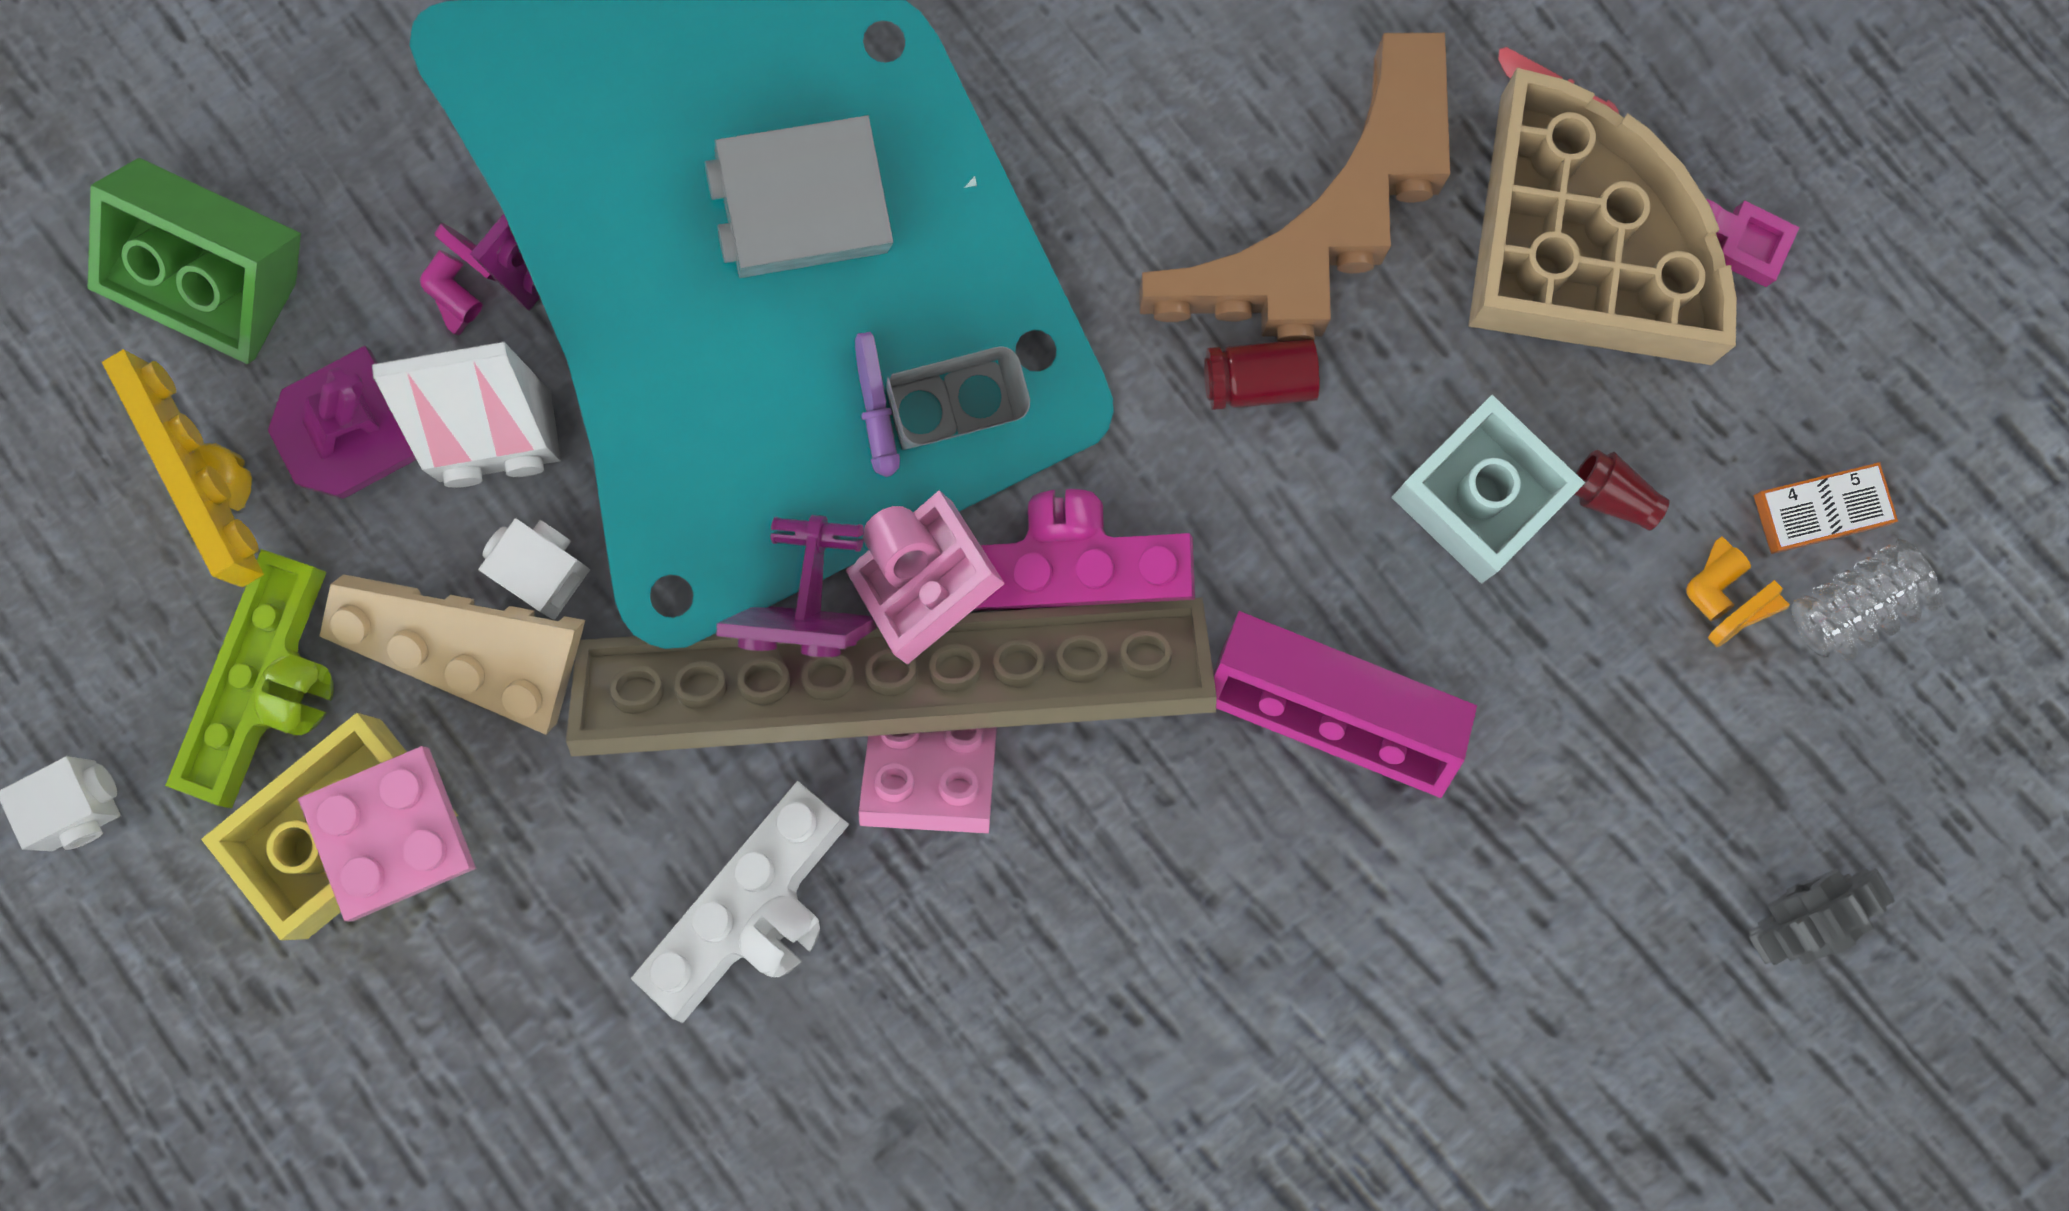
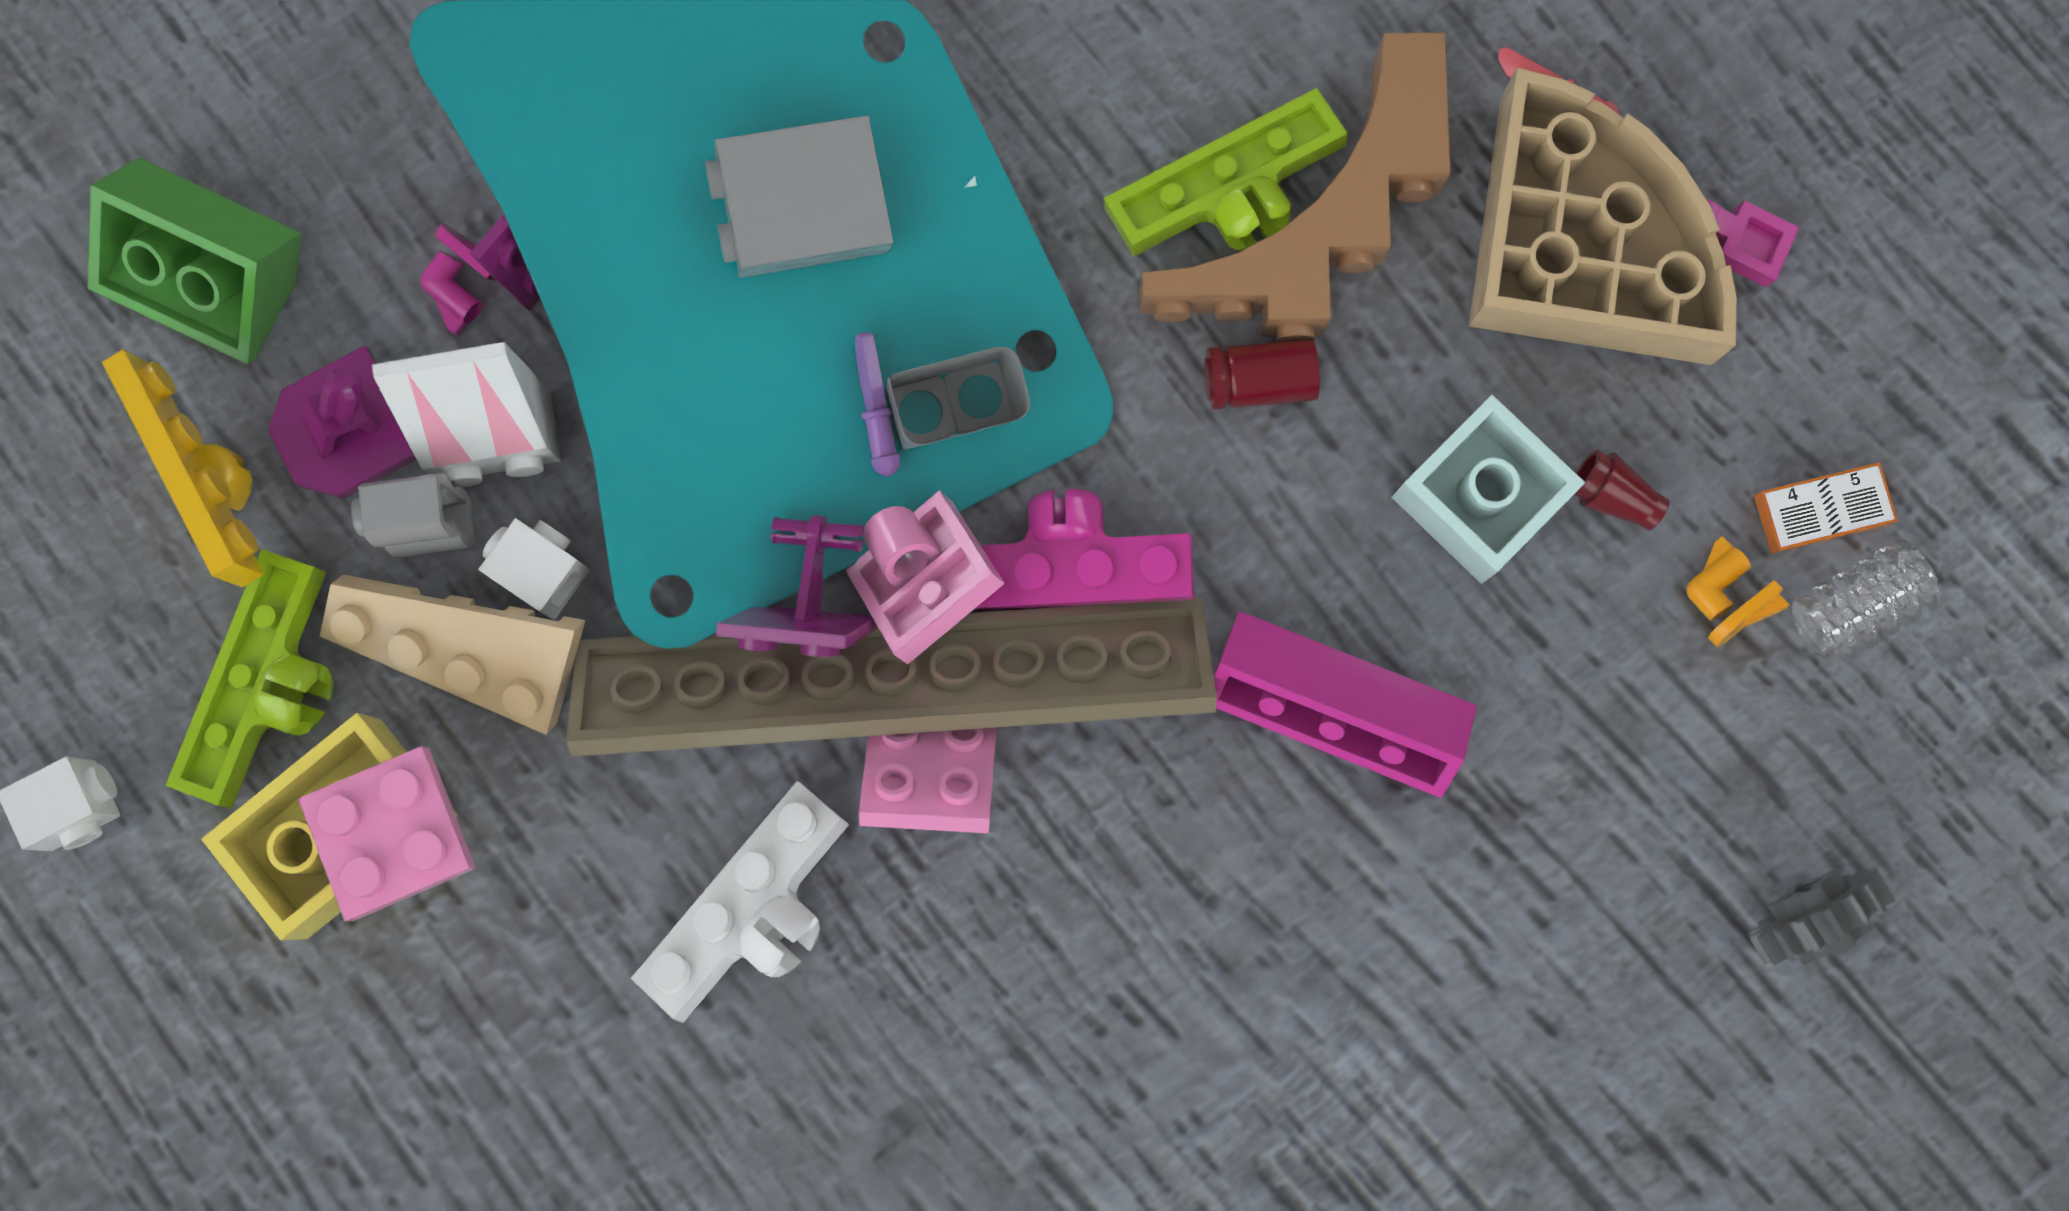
none -> light grey brick [351,473,475,558]
none -> lime plate [1103,88,1348,256]

